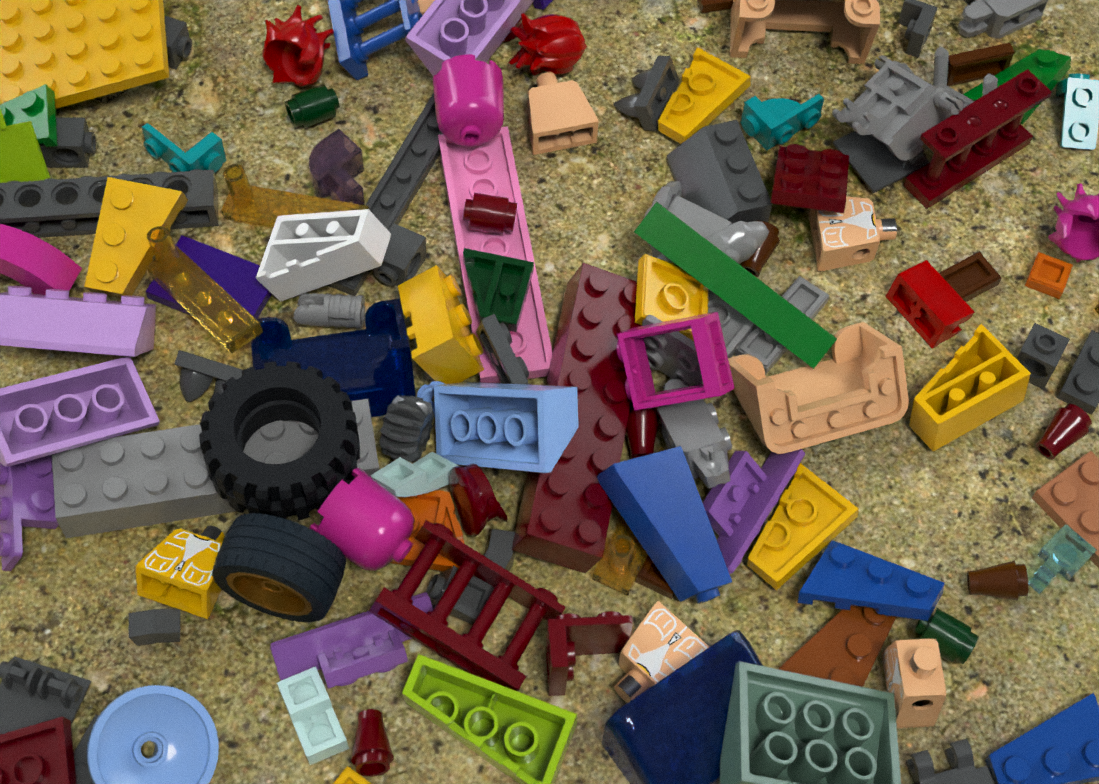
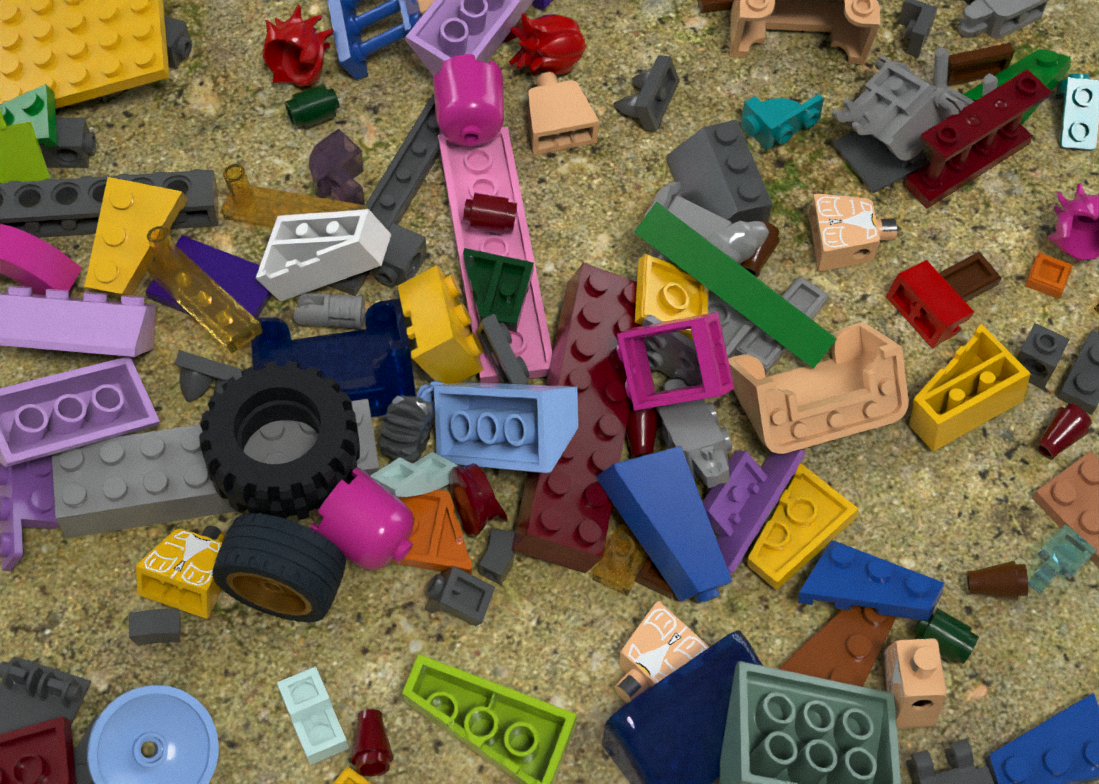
teal bracket [141,123,227,173] -> none
medium lavender bracket [270,592,433,688] -> none
dark red fence [369,520,566,691] -> none
dark red bracket [545,611,633,696] -> none
yellow wing [658,47,751,144] -> none
dark red plate [771,144,849,213] -> none

